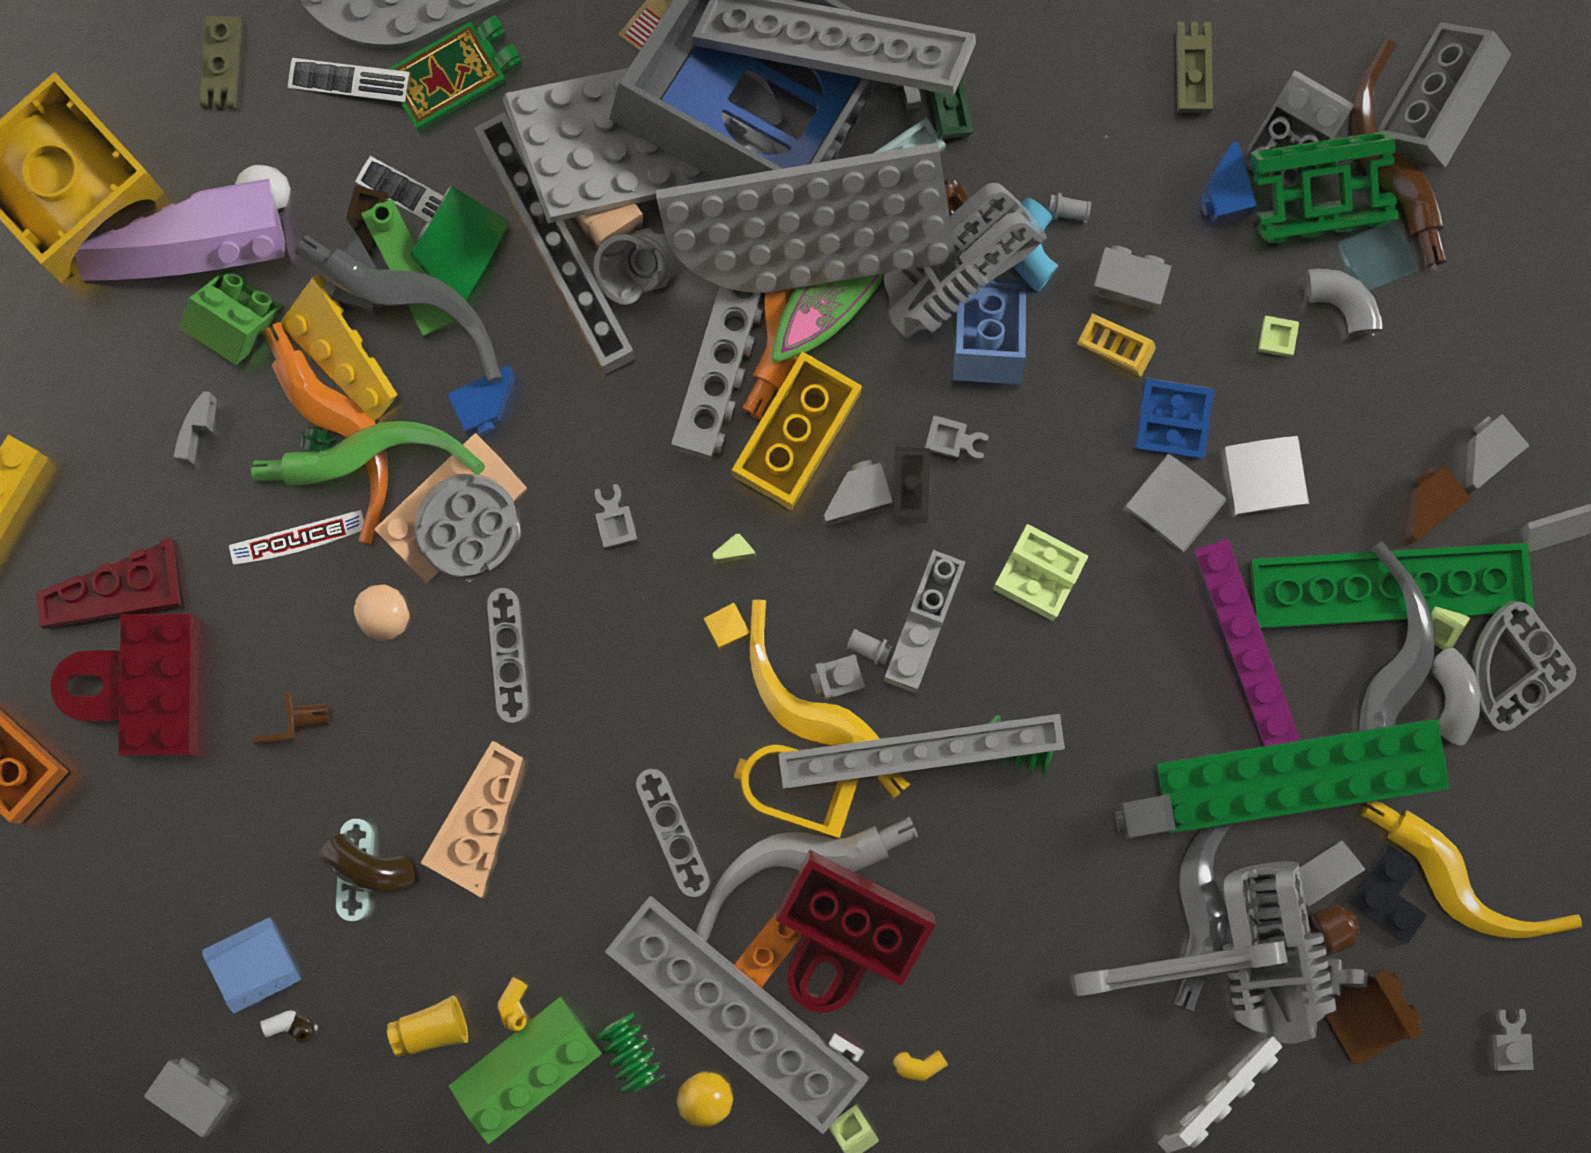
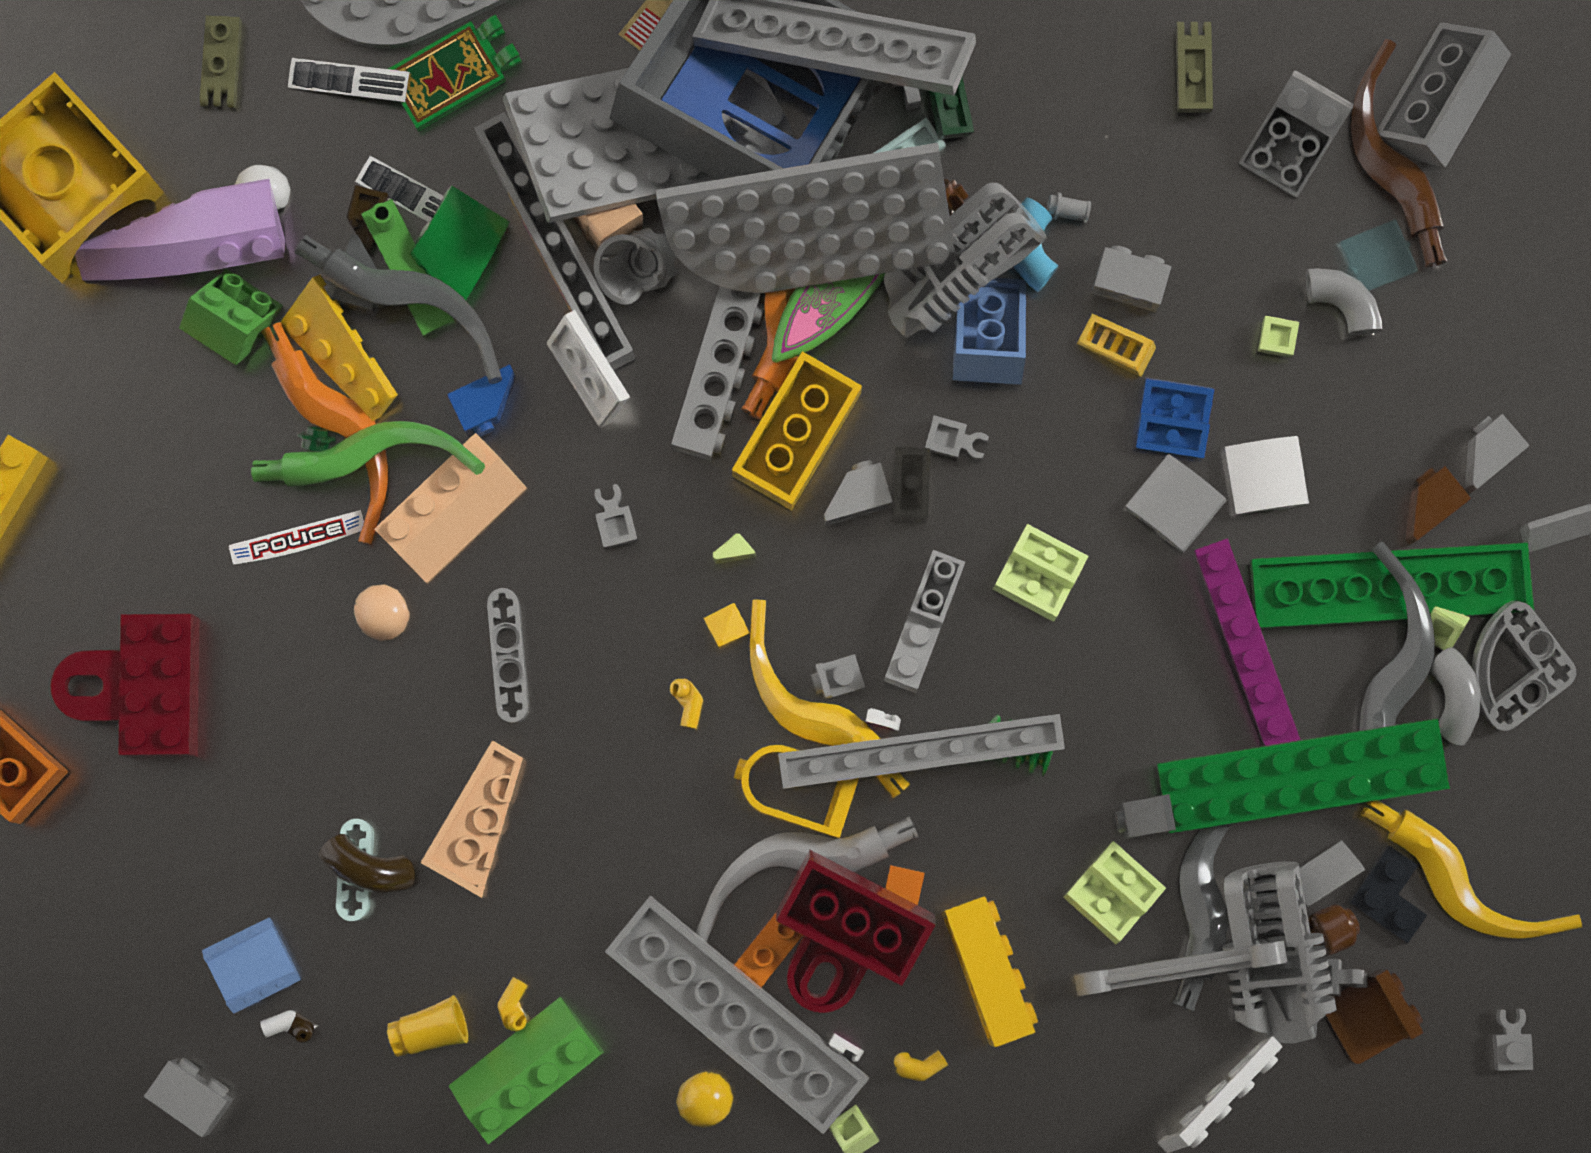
dark red wing [36,537,181,629] -> none
light grey slope [174,391,217,465] -> none
reddish brown bracket [253,691,328,745] -> none
light grey tile [415,473,518,577] -> none
green piece [596,1013,664,1093] -> none
light grey beam [636,769,710,897] -> none
light grey pin [846,629,893,666] -> none
blue slope [1200,141,1257,224] -> none
green fence [1251,131,1399,243] -> none
none -> white tile [547,310,630,428]
none -> yellow arm [669,679,703,729]
none -> white tile [865,708,901,731]
none -> orange tile [885,865,925,905]
none -> yellow brick [941,896,1038,1047]
none -> yellowish green slope [1063,841,1166,944]

